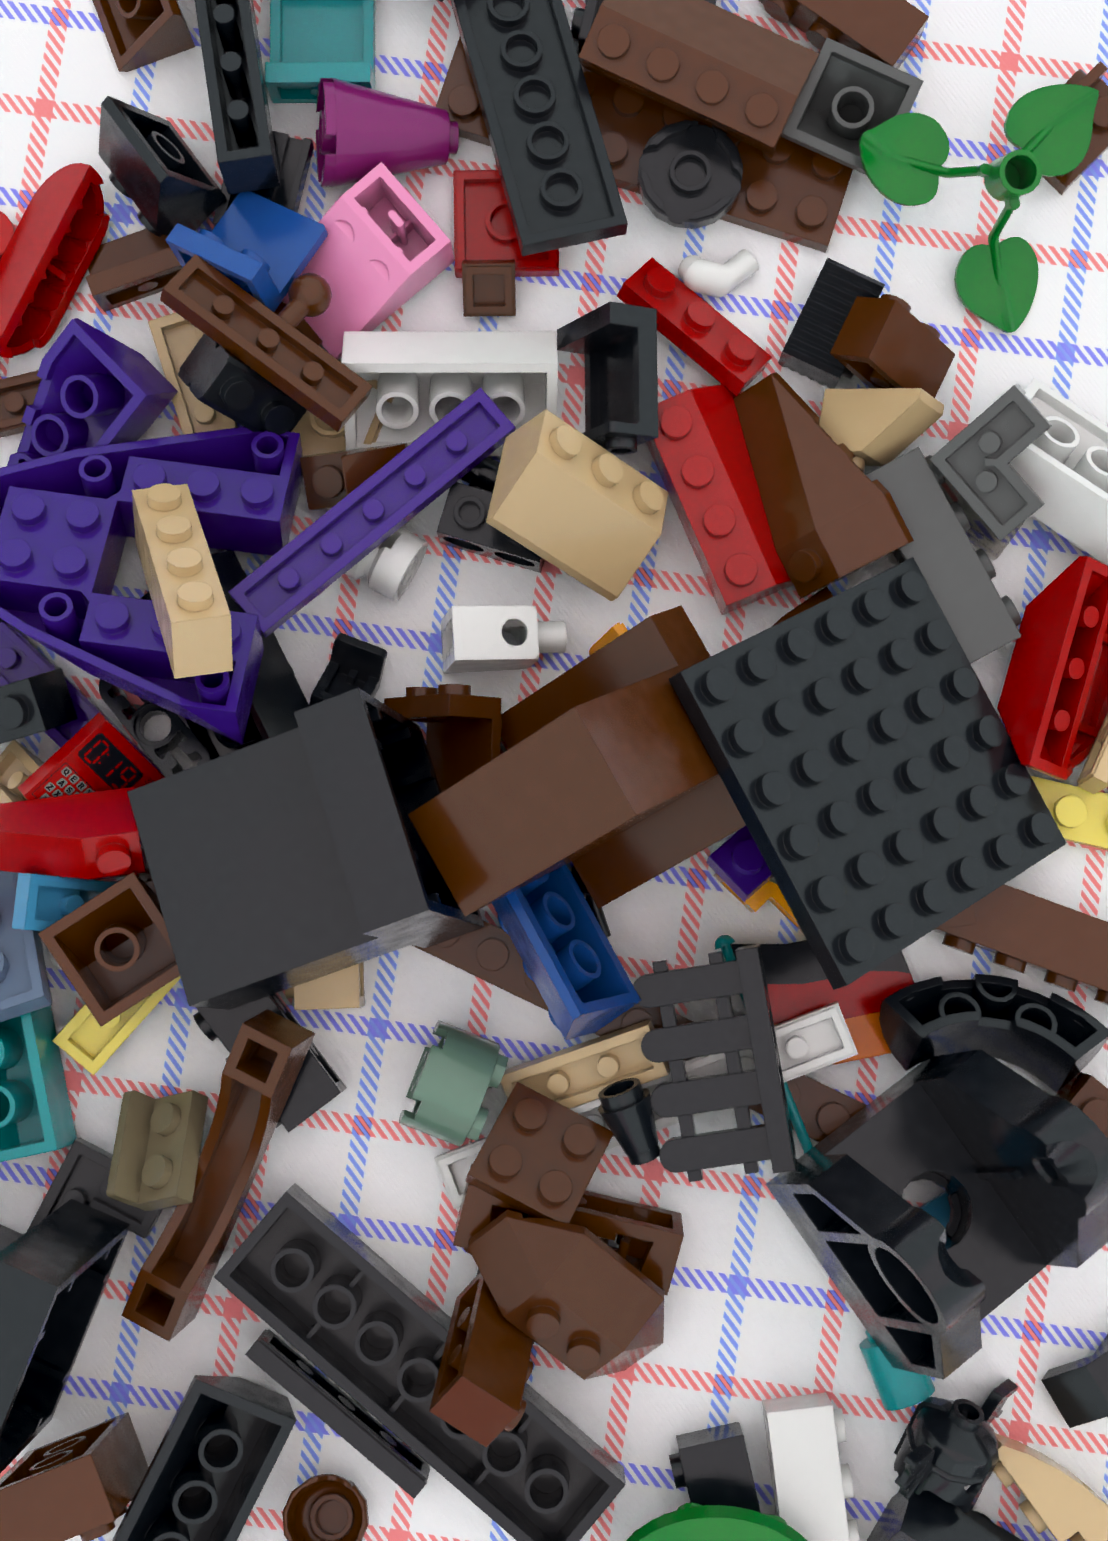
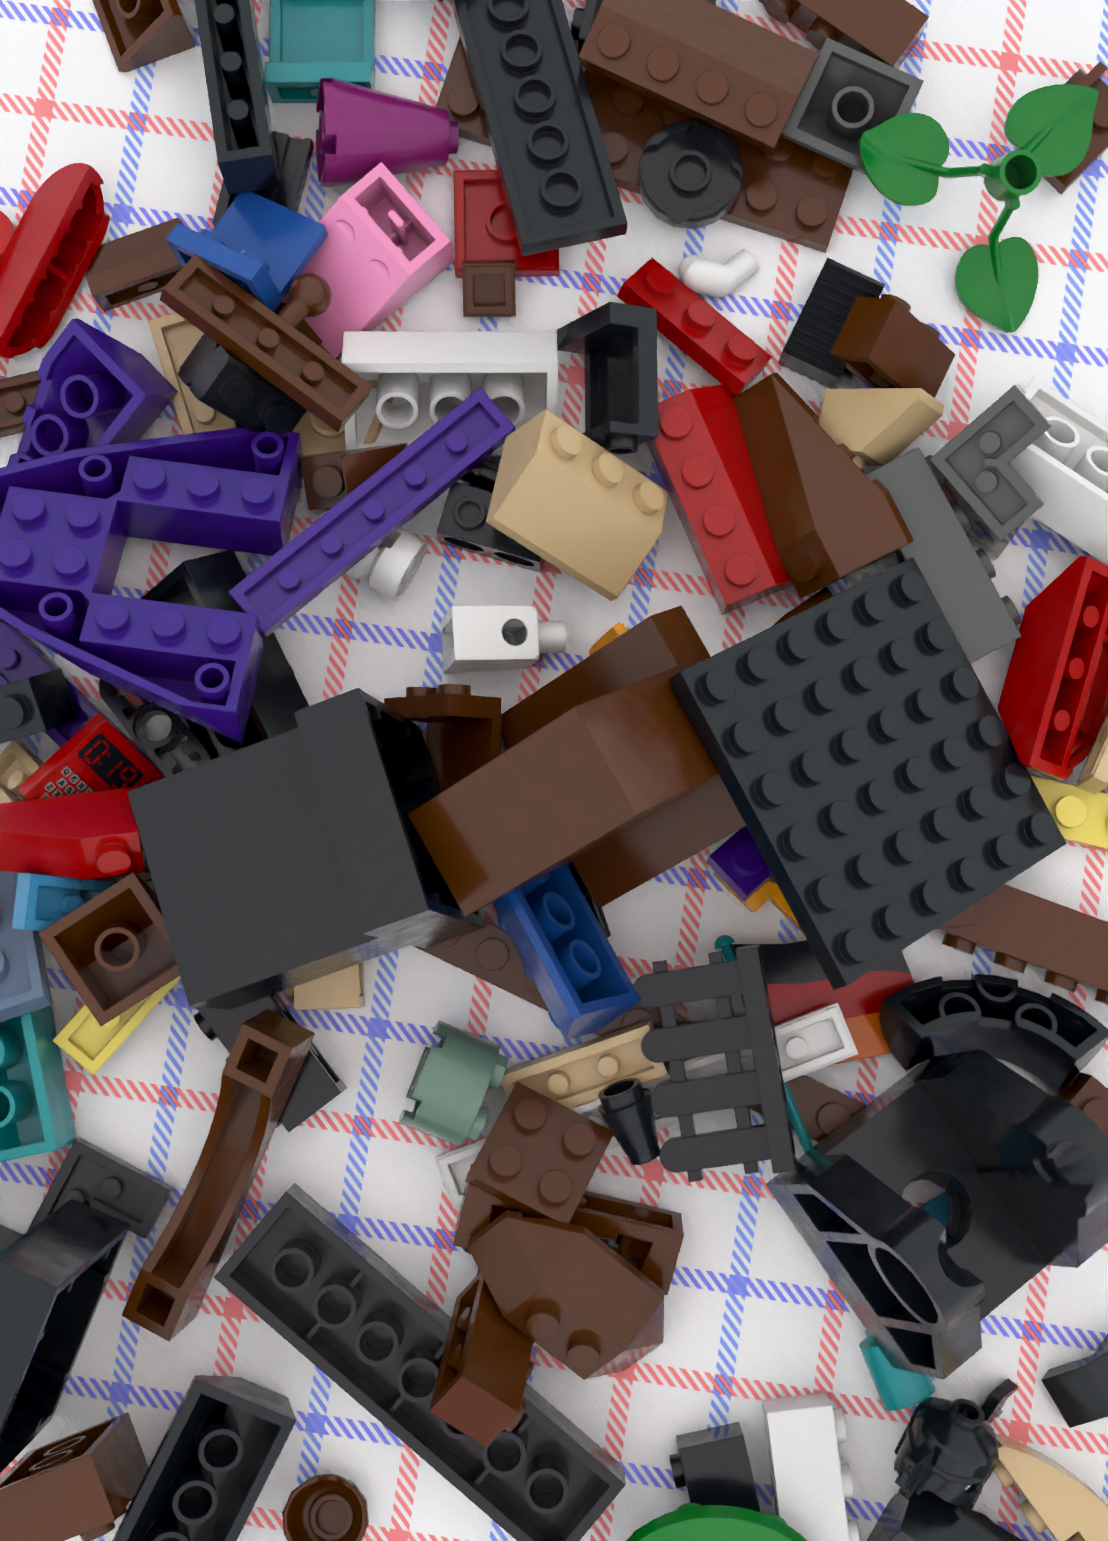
black slope [98,96,226,237] -> none
dark tan bracket [106,1090,208,1211] -> none
tan brick [132,483,233,679] -> none
black tile [245,1329,430,1499] -> none
black bracket [309,633,387,706] -> none

